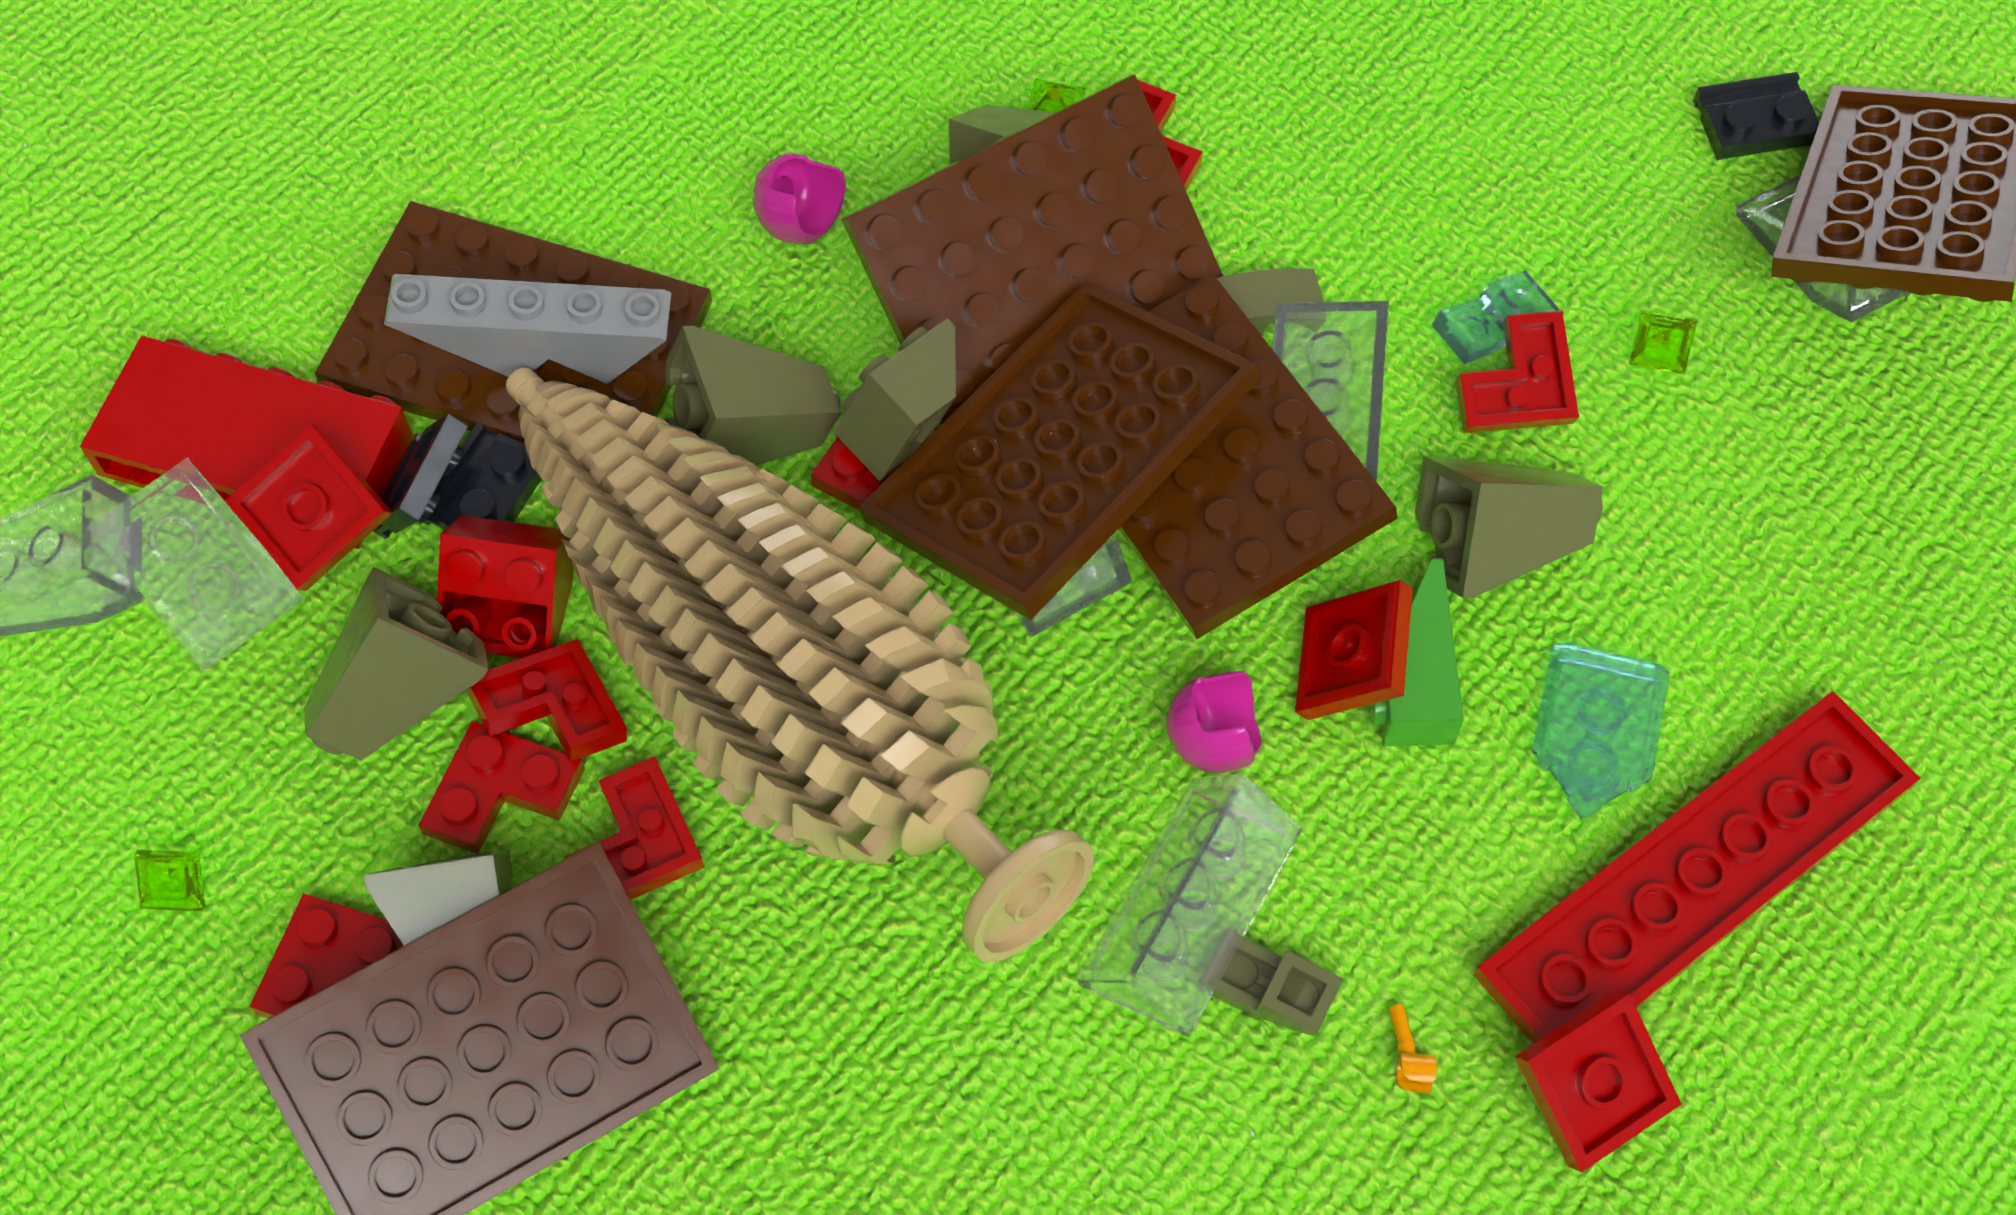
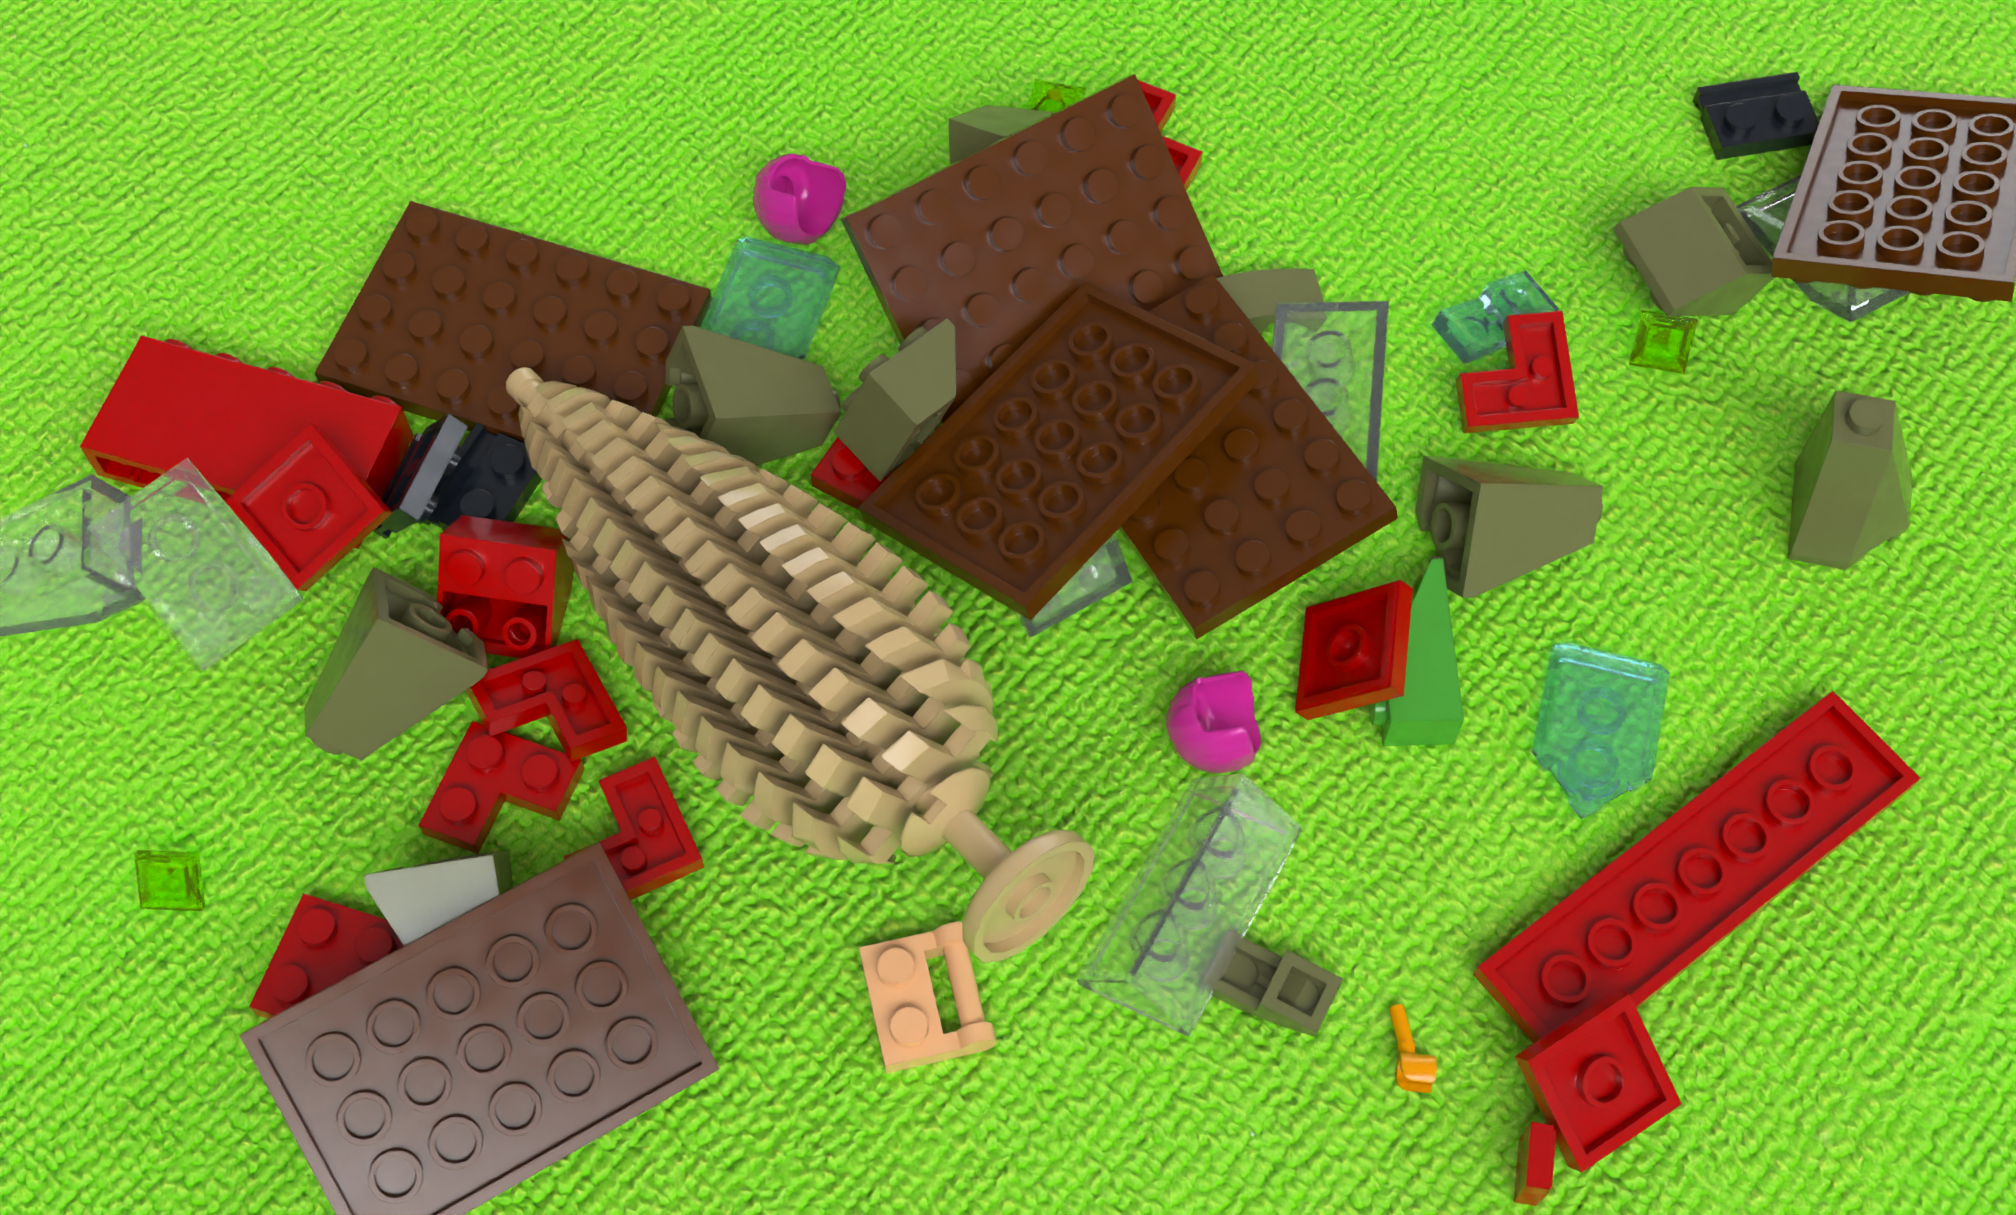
light grey slope [384,274,671,384] -> none
none -> clear light blue tile [700,236,840,360]
none -> light nougat plate [859,922,997,1074]
none -> red tile [1514,1122,1556,1206]
none -> olive slope [1613,187,1775,316]
none -> olive slope [1788,390,1912,570]

